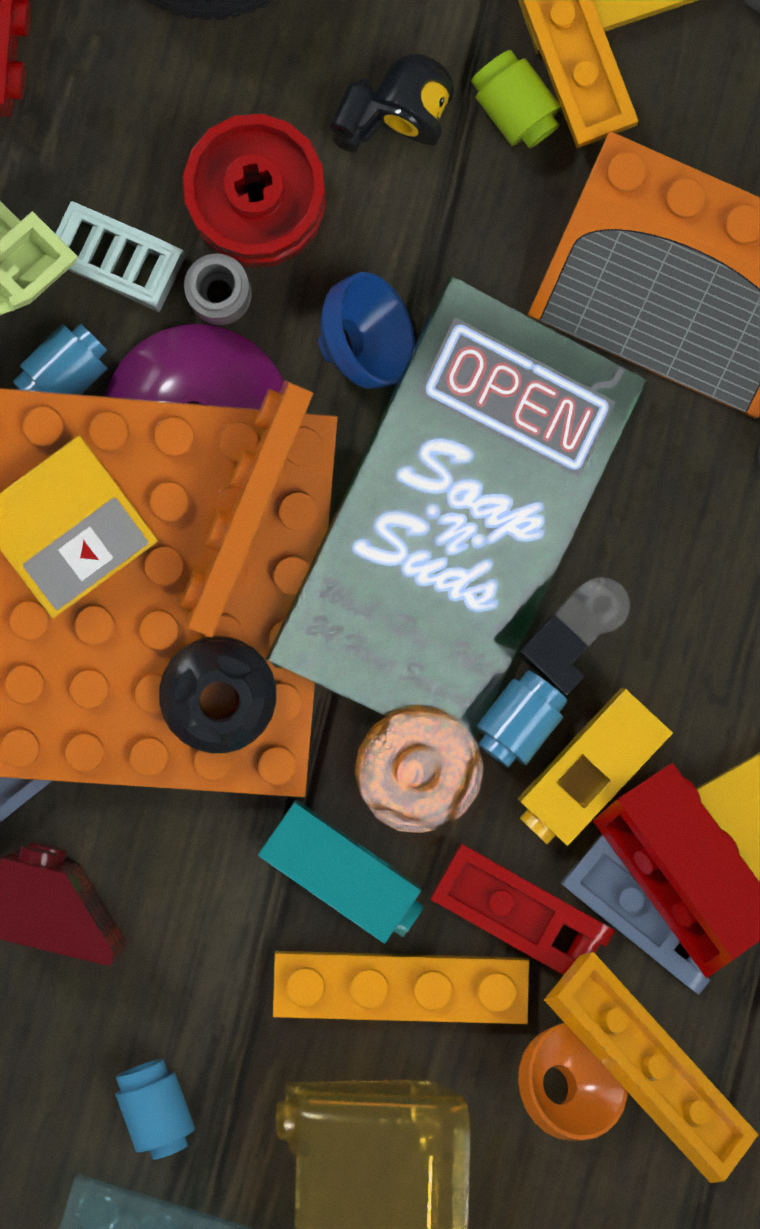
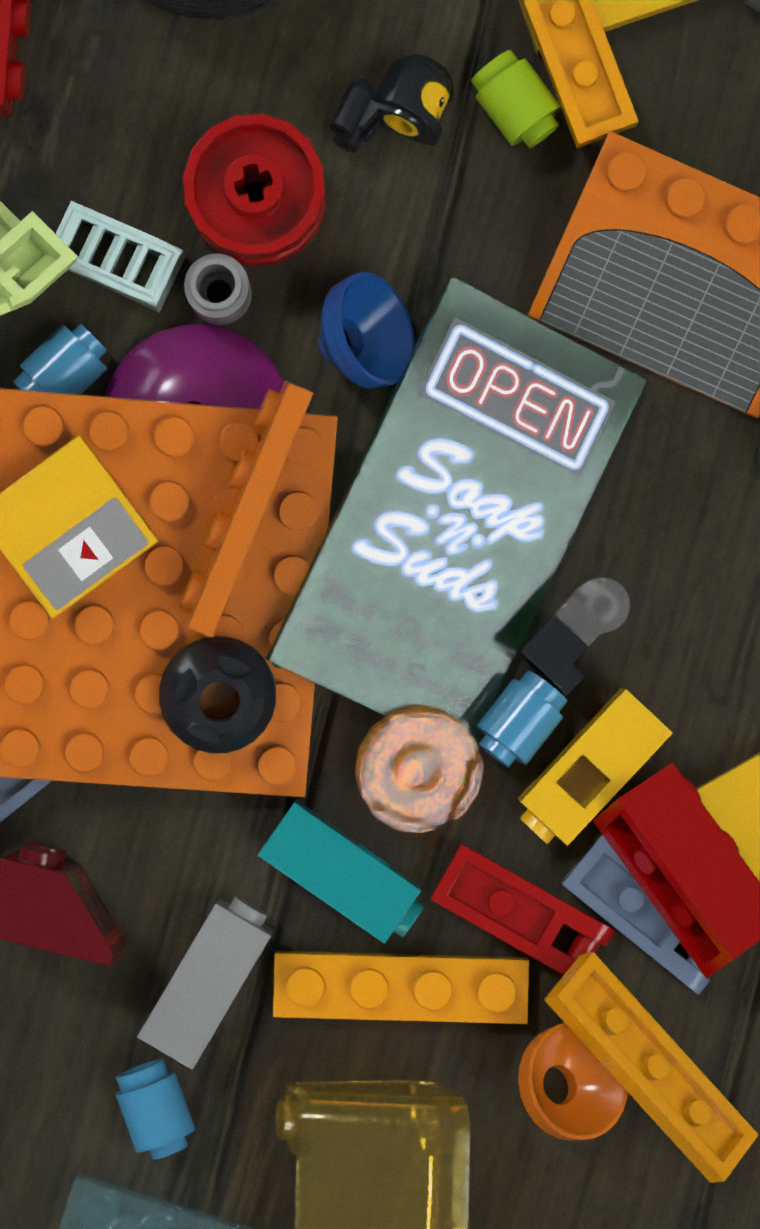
none -> light grey brick [137,896,273,1070]

